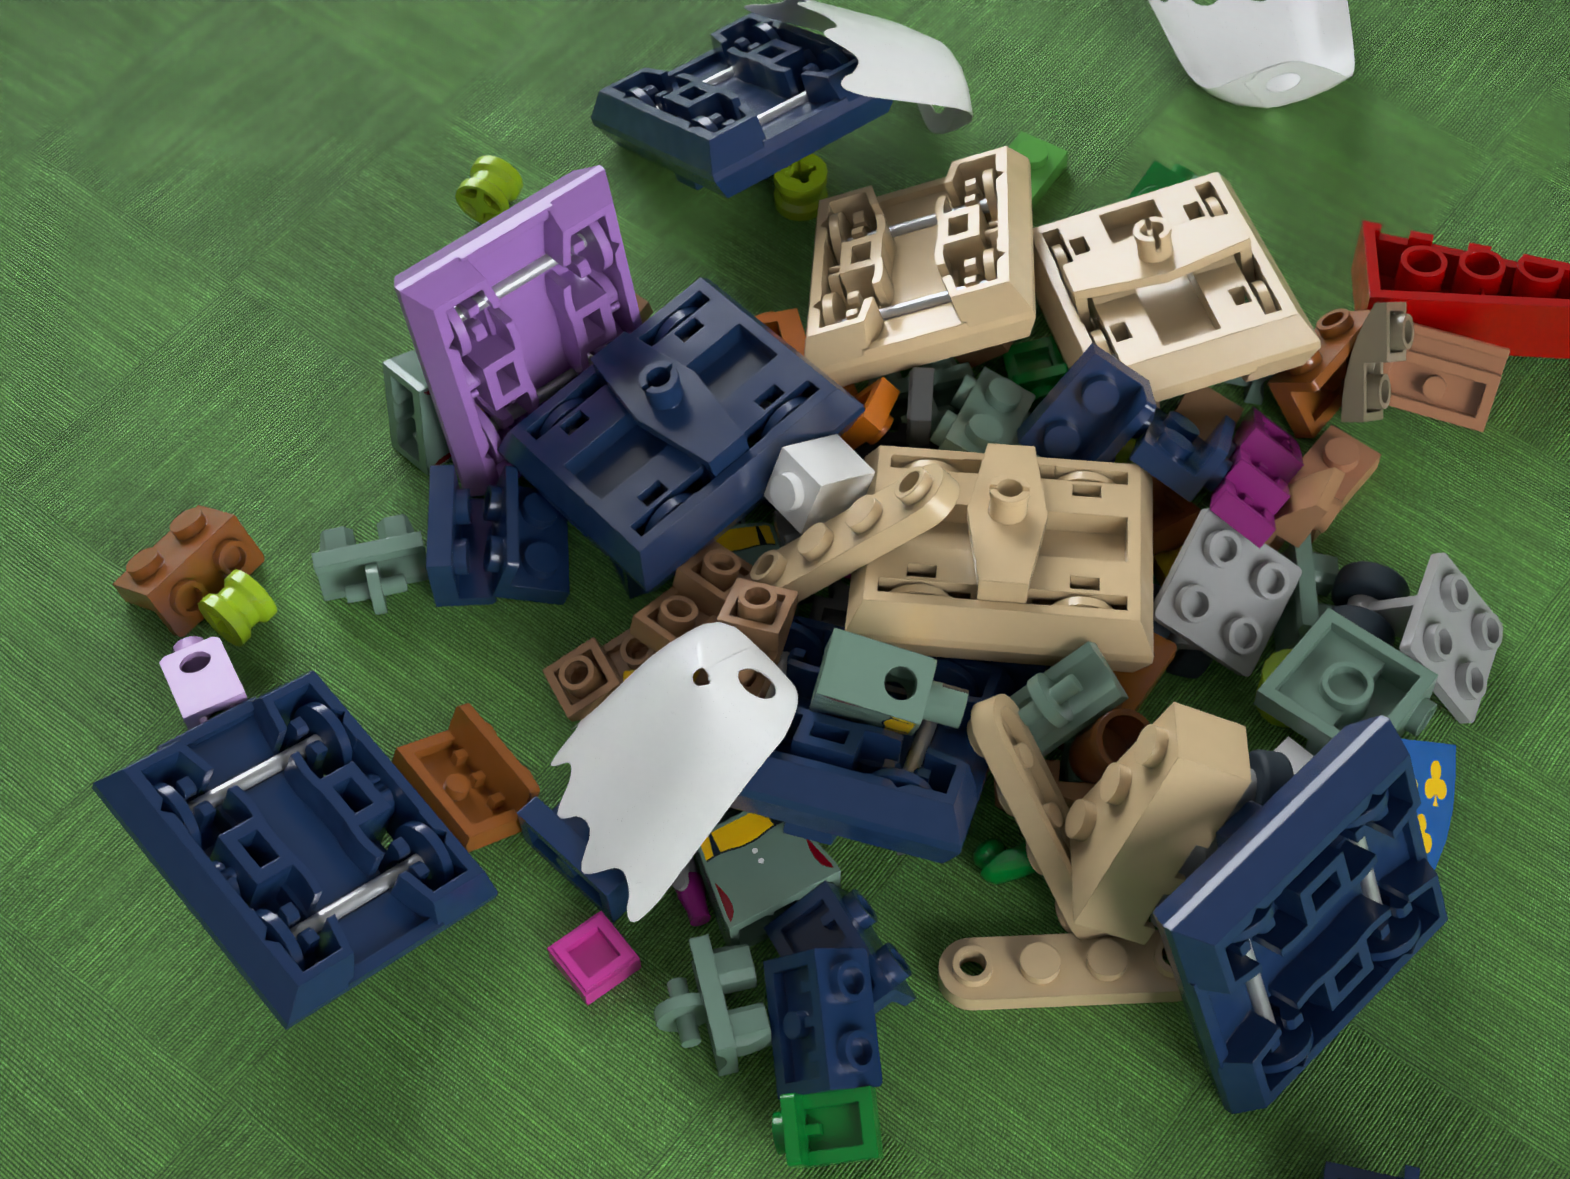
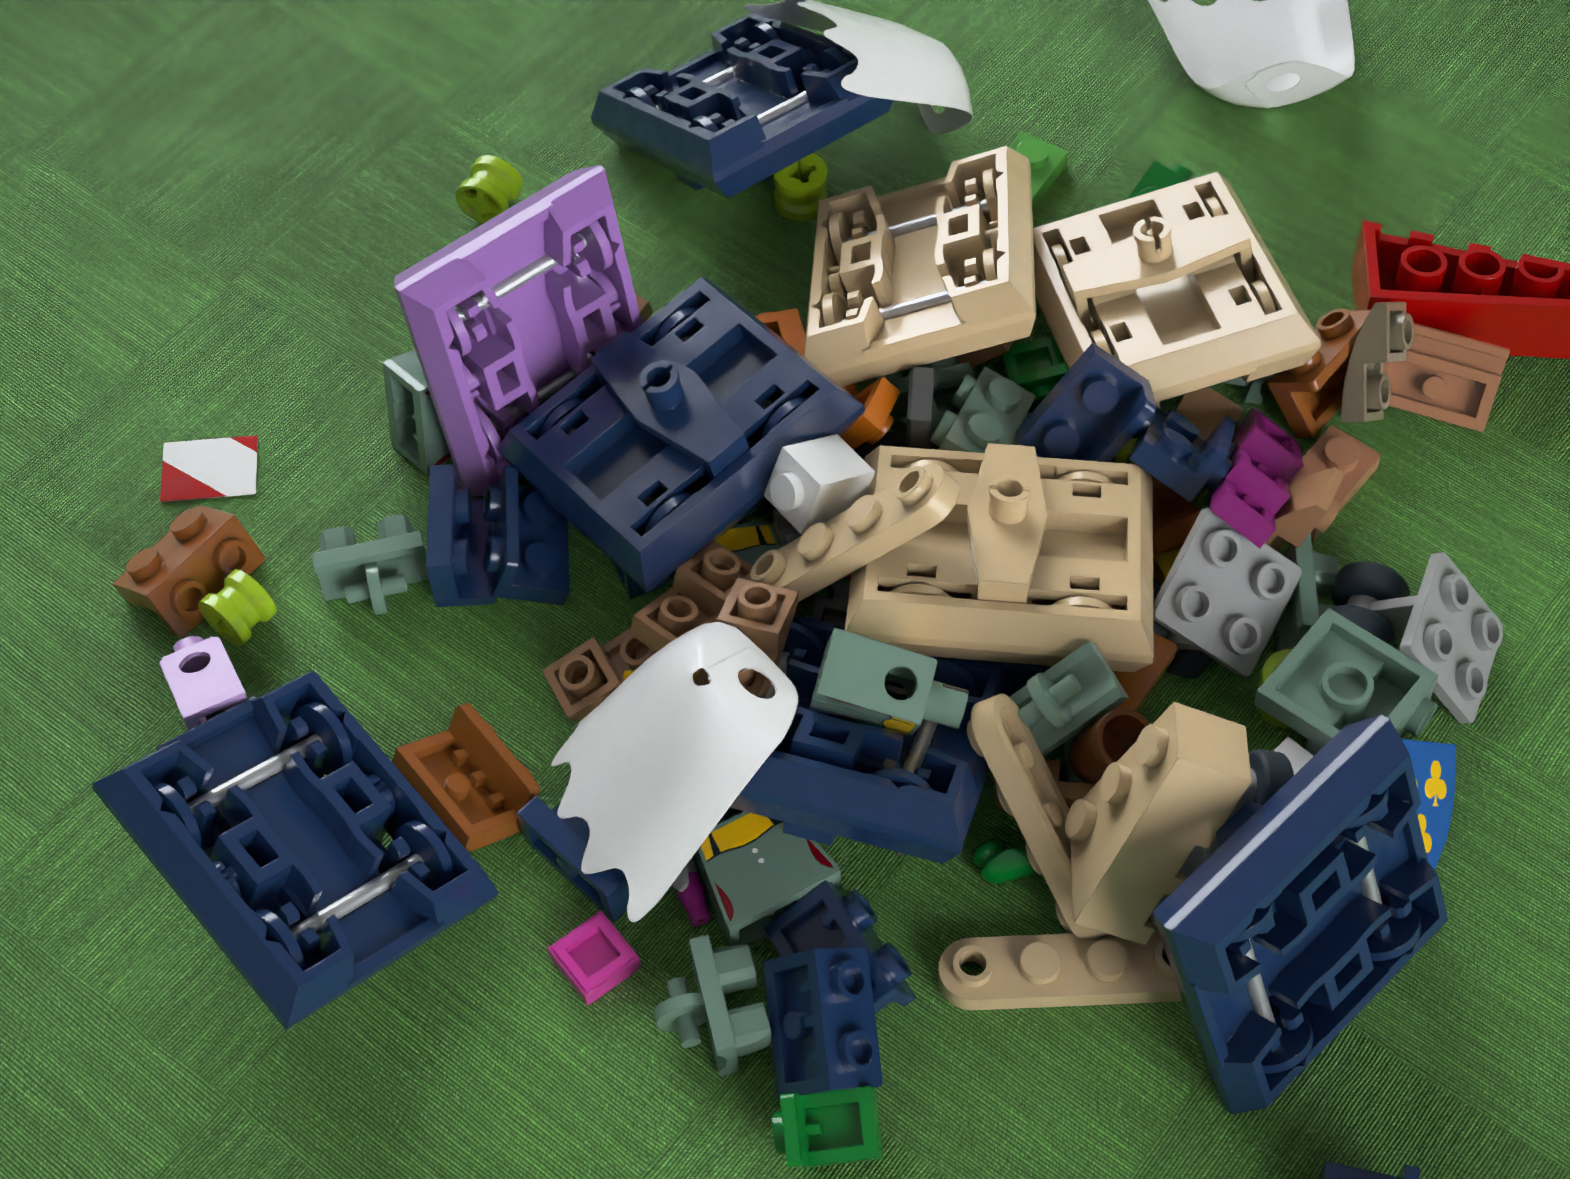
none -> white sticker [160,435,258,502]

